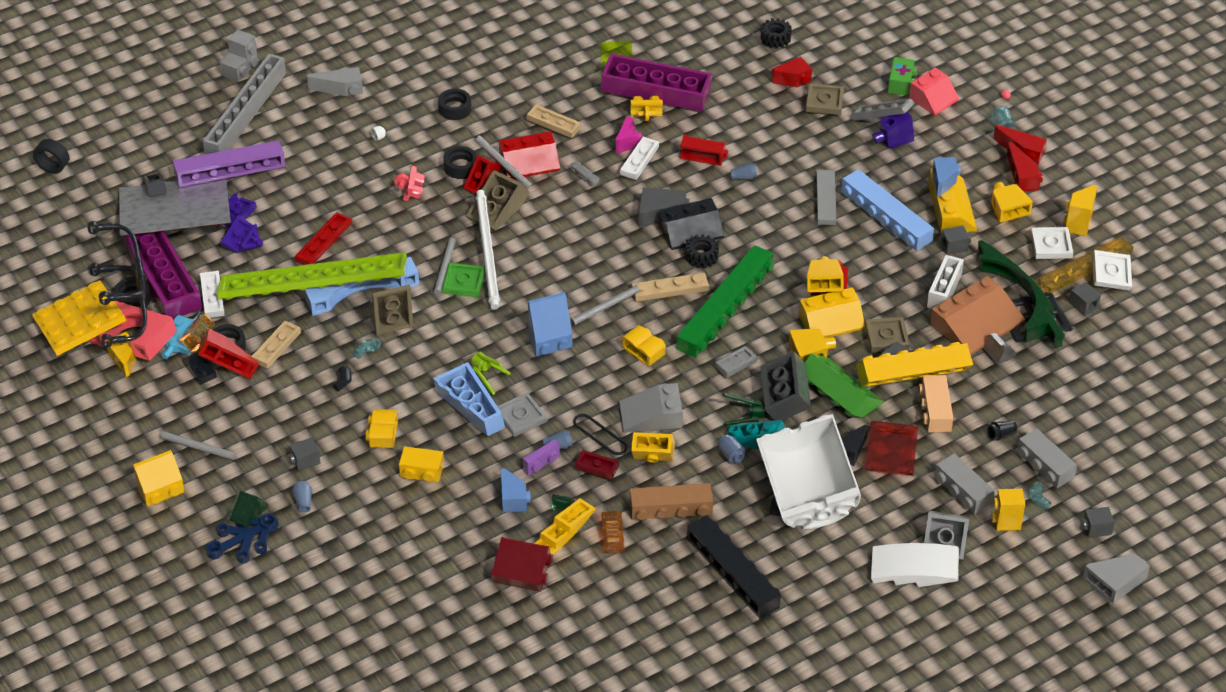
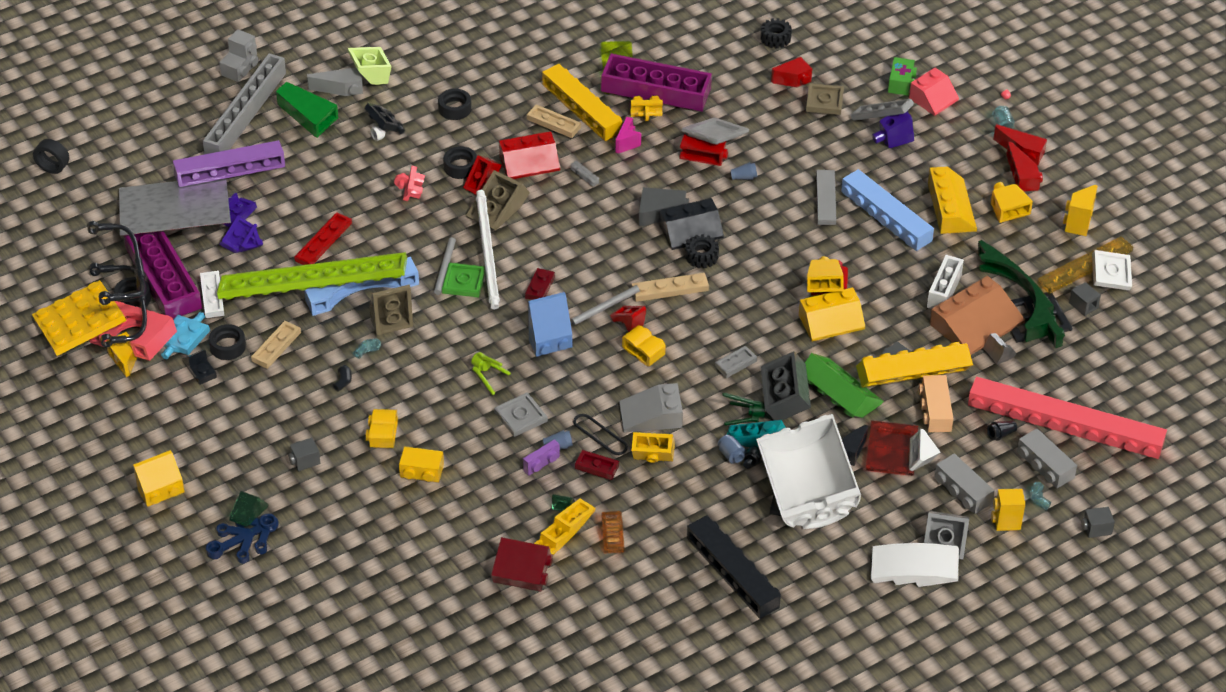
black slope [143,173,167,196] -> none
light grey bar [161,431,236,460] -> none
clear orange slope [180,312,216,352] -> none
red slope [198,329,259,379] -> none
sand blue cone [292,481,312,513] -> none
light blue wedge [433,362,505,436] -> none
light grey bar [475,135,532,189] -> none
medium blue slope [501,468,531,512] -> none
white plate [620,137,659,180] -> none
medium nougat brick [630,483,713,520] -> none
green brick [676,245,775,358] -> none
yellow torso [789,329,836,362] -> none
dark tan plate [865,317,910,353] -> none
medium blue slope [932,157,961,196] -> none
dark grey brick [941,226,971,255] -> none
white plate [1031,227,1073,259] -> none
light grey slope [1083,553,1150,604] -> none
none -> green slope [276,82,339,138]
none -> yellowish green slope [347,47,392,85]
none -> black plate [364,103,405,134]
none -> dark red plate [525,268,555,300]
none -> yellow brick [542,64,623,141]
none -> red slope [610,306,646,332]
none -> light grey piece [682,117,749,144]
none -> black cylinder [743,446,762,469]
none -> white slope [909,429,941,471]
none -> coral brick [968,376,1167,459]

